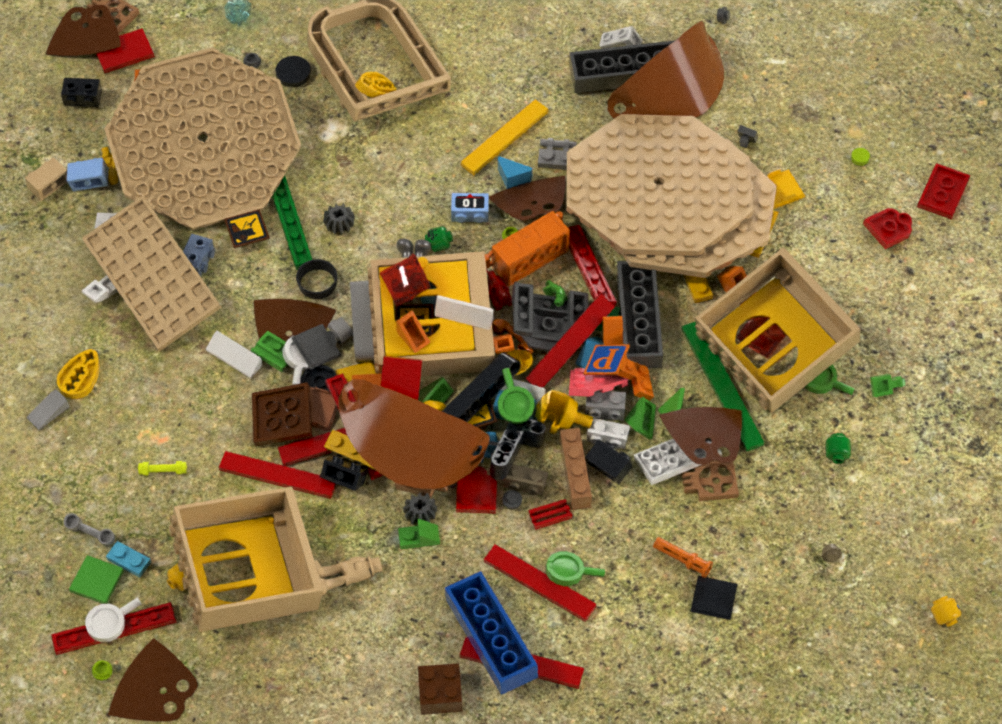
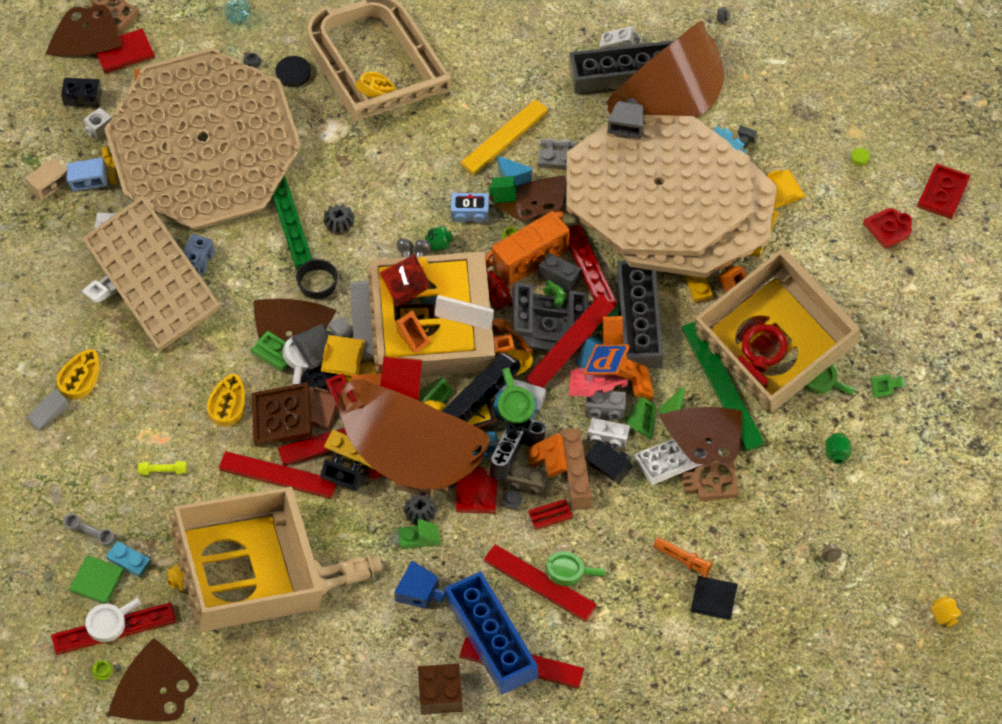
white slope [206,331,263,379] -> none
piece [224,209,270,249] -> none
yellow piece [535,390,593,434] -> none
none -> white brick [83,108,112,140]
none -> yellow piece [207,374,246,426]
none -> yellow piece [321,335,365,376]
none -> blue torso [394,561,445,609]
none -> green brick [489,176,517,203]
none -> orange plate [527,433,567,478]
none -> dark grey brick [539,252,581,293]
none -> dark grey torso [607,98,643,139]
none -> medium azure plate [713,126,747,154]
none -> red tile [737,356,768,390]
none -> red piece [742,324,788,373]

